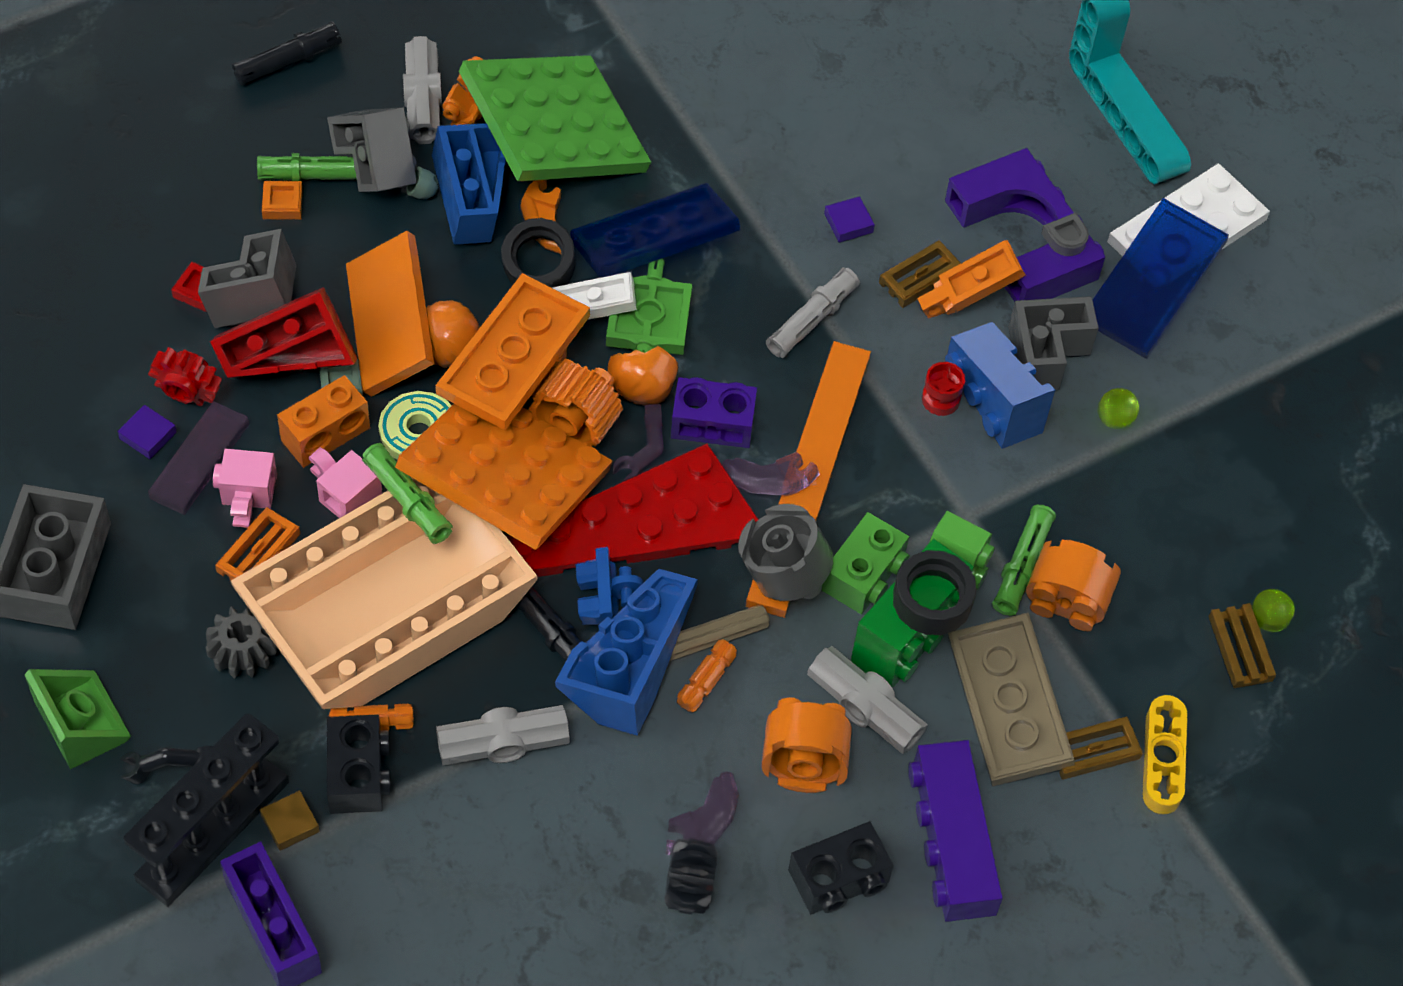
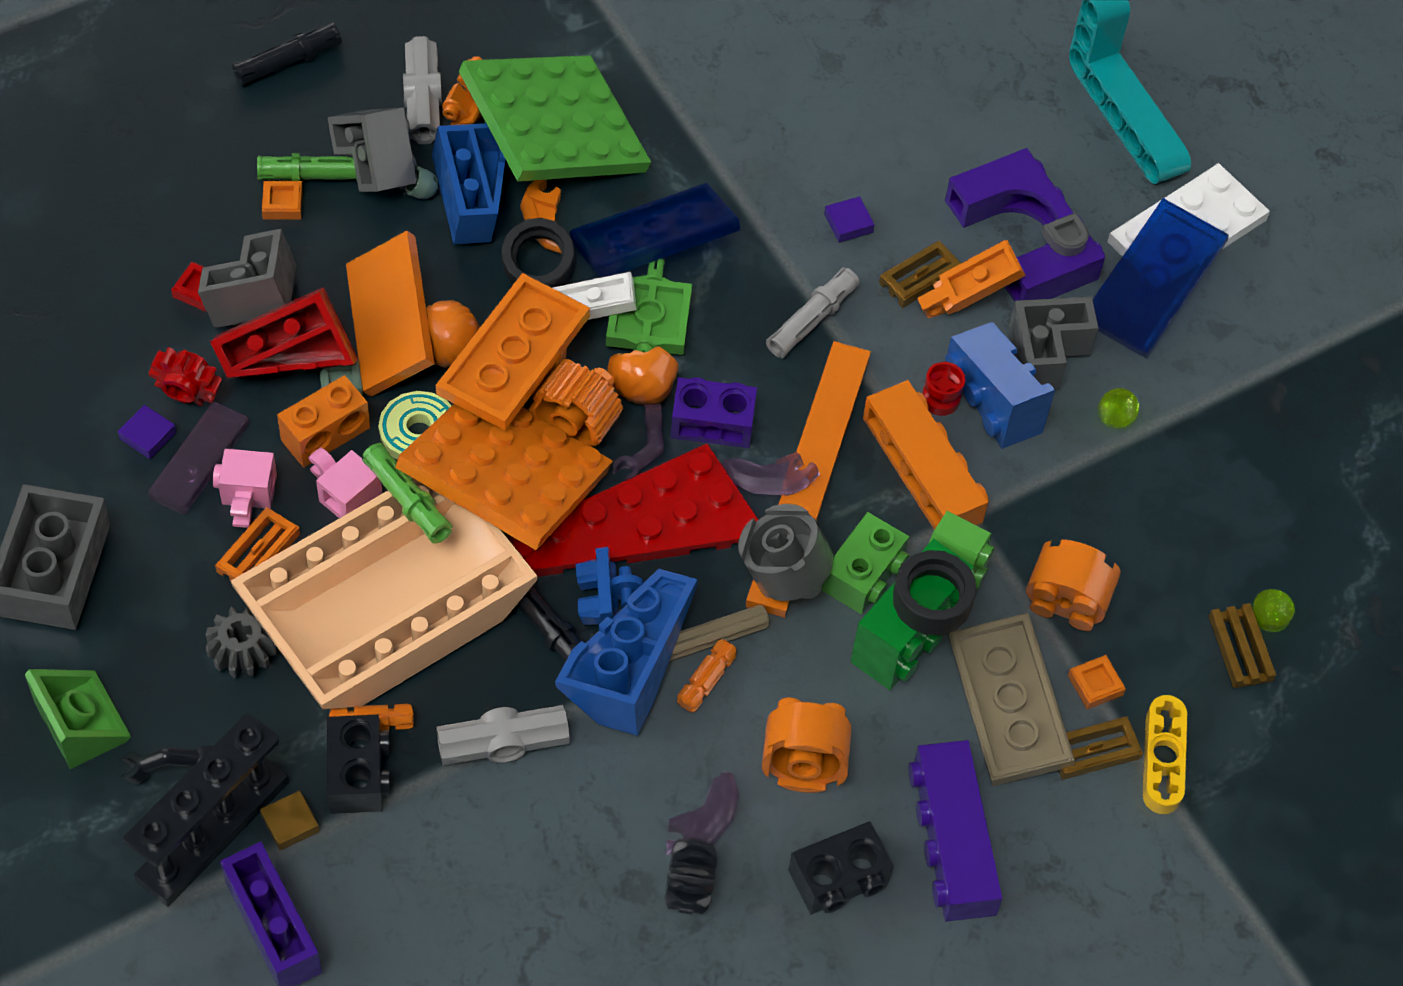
light grey piece [807,646,928,754] -> none
bright green pin [992,504,1056,616] -> none
none -> orange brick [863,380,989,530]
none -> orange tile [1067,655,1126,710]

